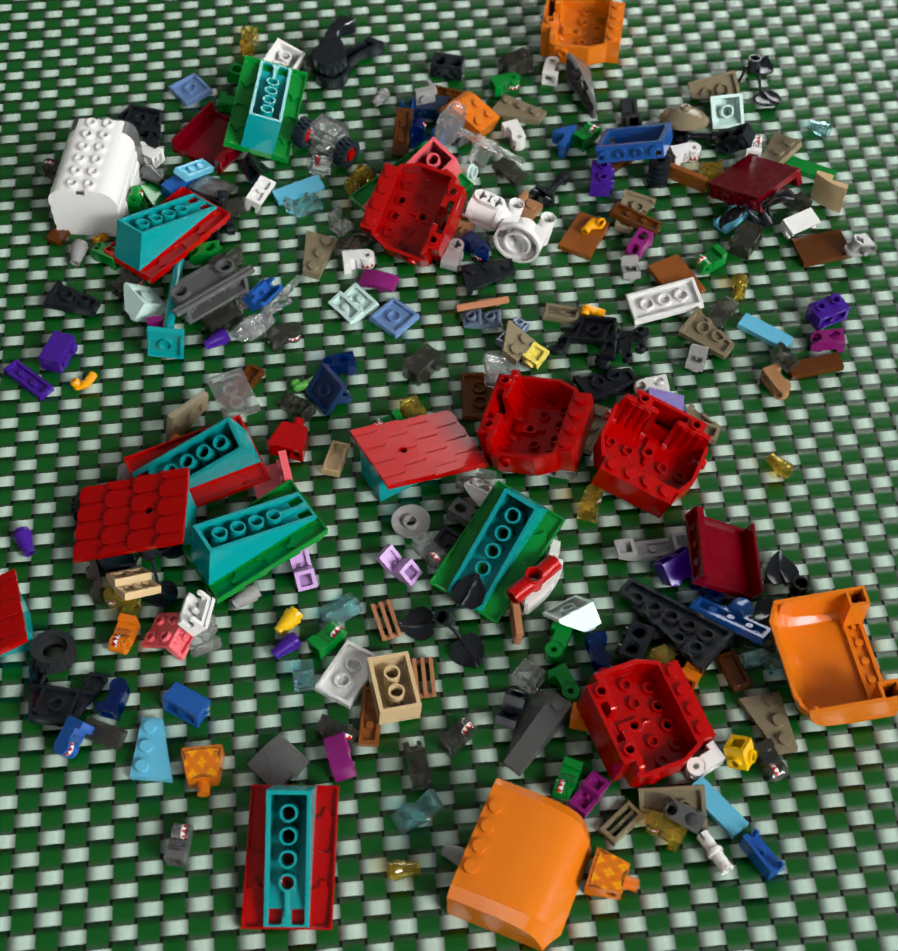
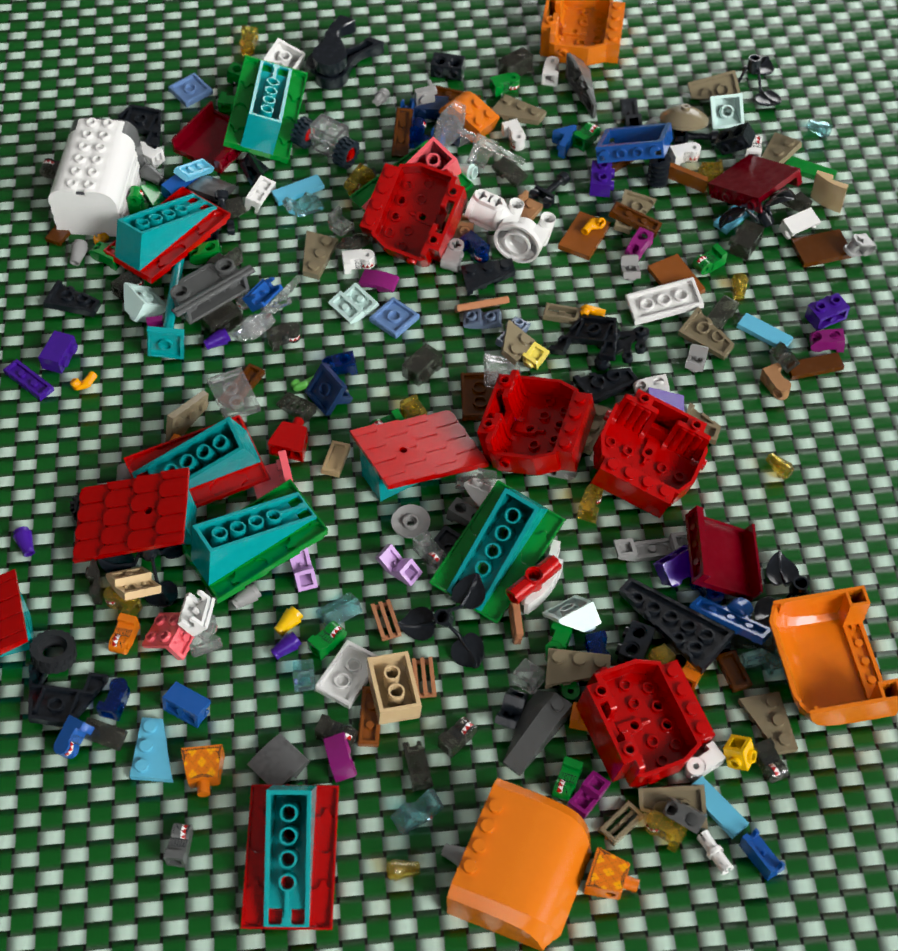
clear head [306,154,331,177] -> none
none -> dark tan wing [545,648,611,689]

